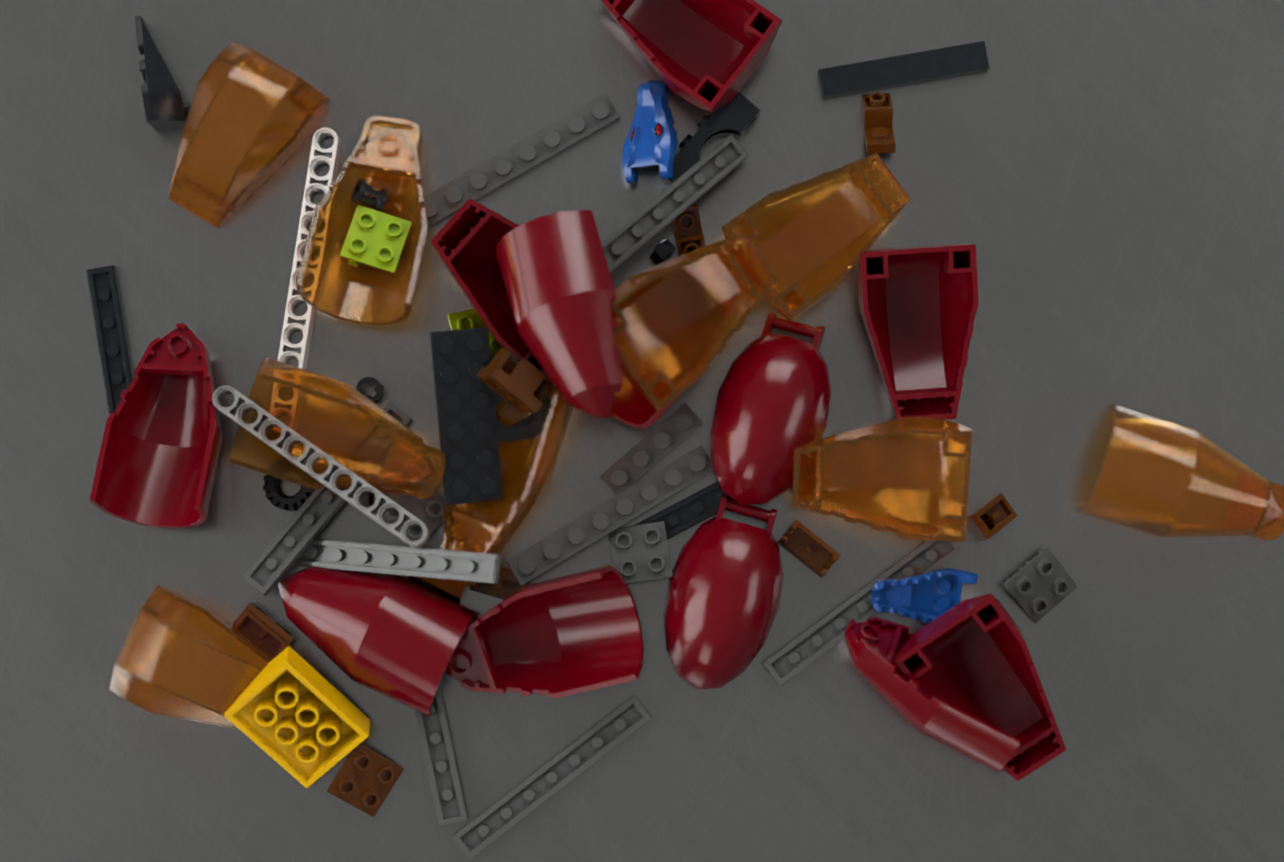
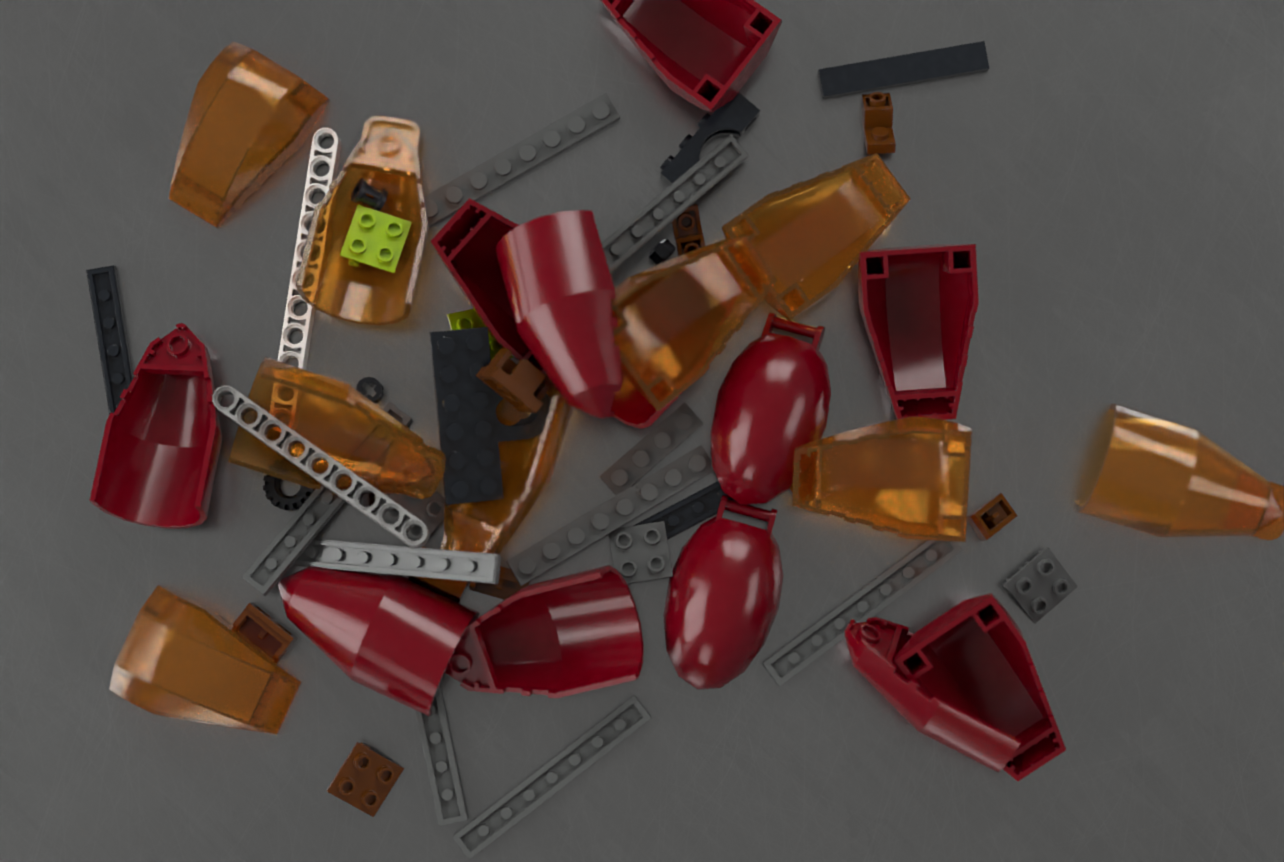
black wedge [135,16,193,132] -> none
yellow slope [224,646,370,789] -> none
blue animal [622,80,678,184] -> none
reddish brown hinge [777,519,841,578] -> none
blue animal [871,568,978,624] -> none

